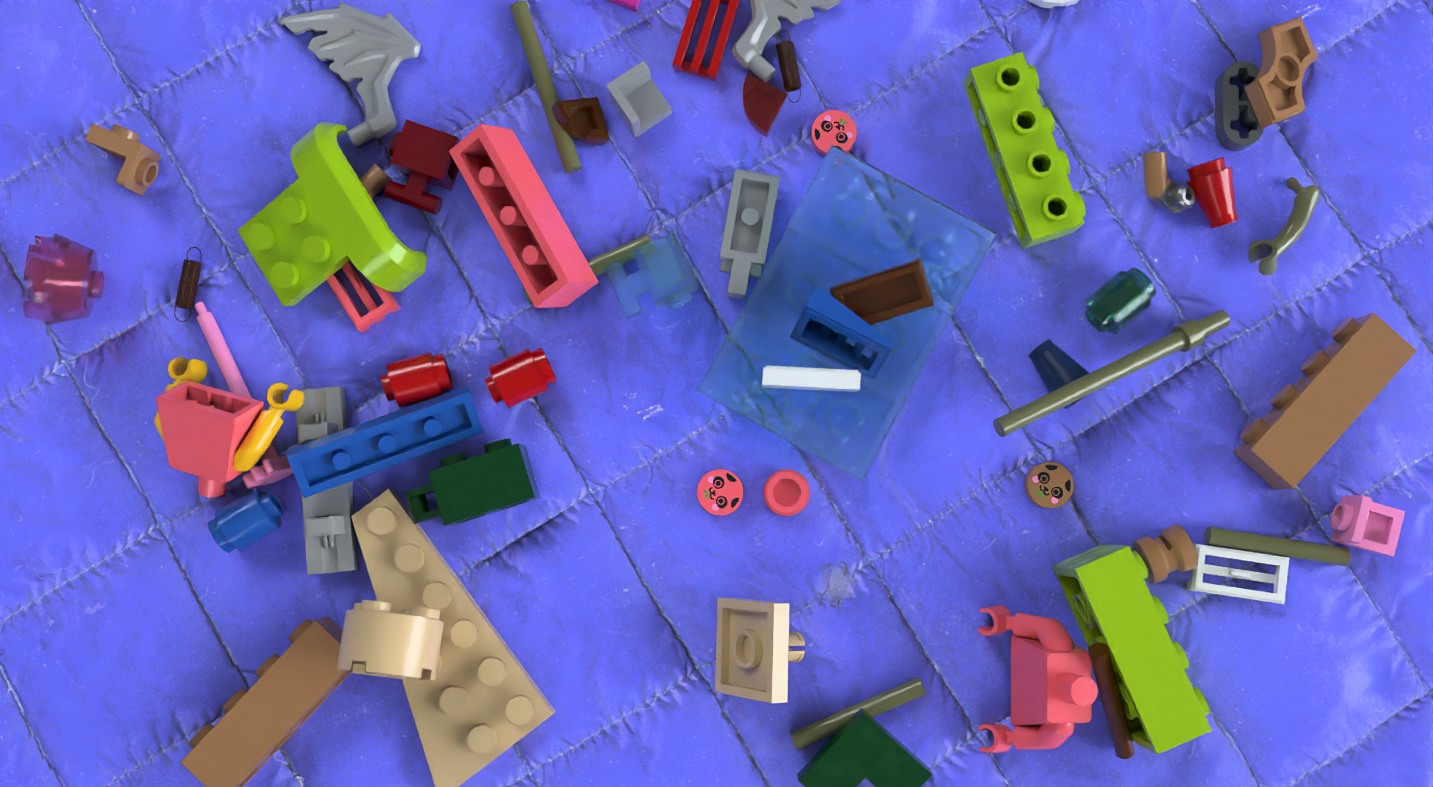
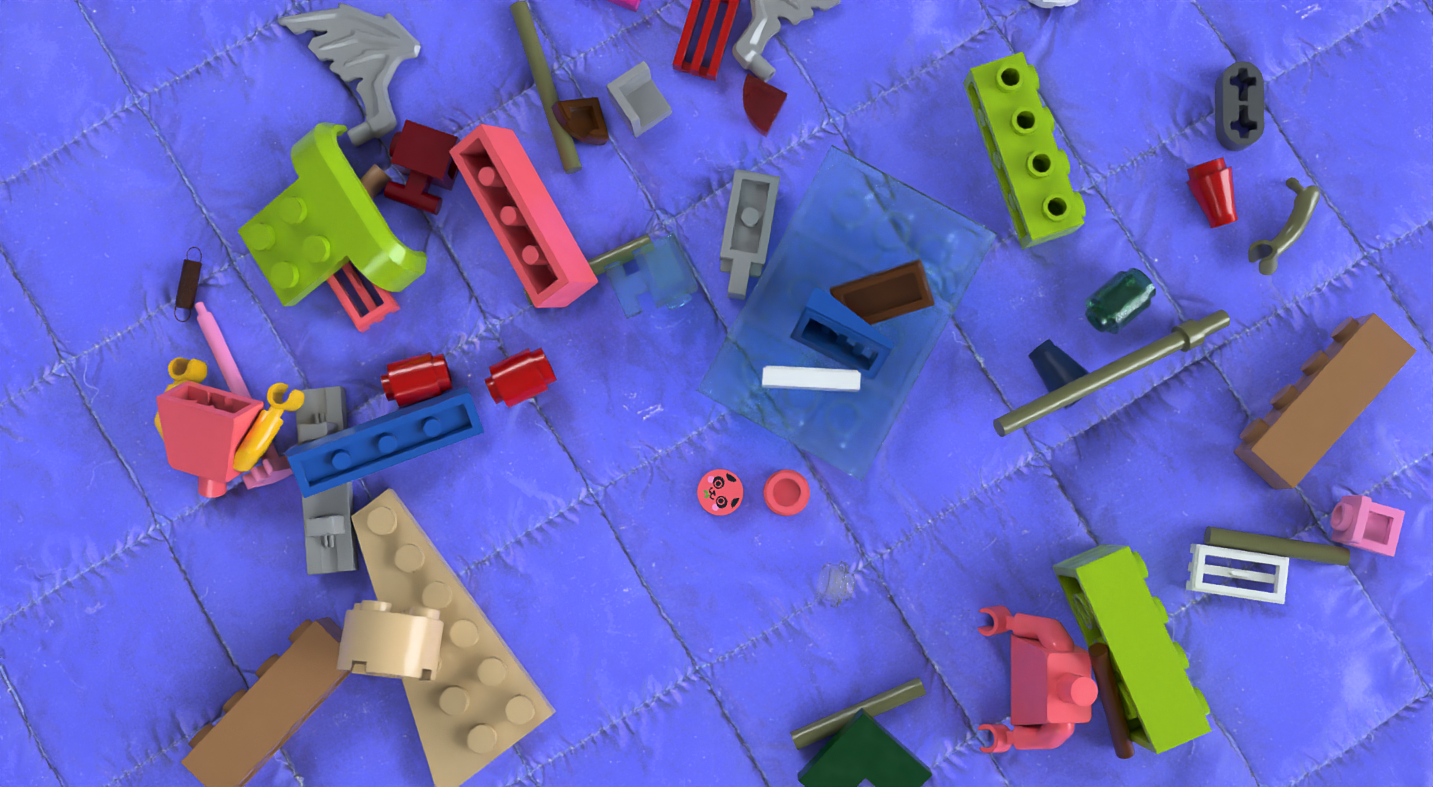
clear pink cone [23,233,104,325] -> none
medium nougat bracket [85,123,161,196] -> none
blue brick [208,487,284,553] -> none
dark green brick [404,438,541,526] -> none
tan tile [715,597,805,703] -> none
reddish brown piece [776,30,802,103] -> none
coral tile [811,110,857,158] -> none
medium nougat tile [1024,462,1074,508] -> none
medium nougat wheel [1131,524,1198,585] -> none
arm [1143,152,1195,213] -> none
medium nougat tile [1244,16,1318,129] -> none

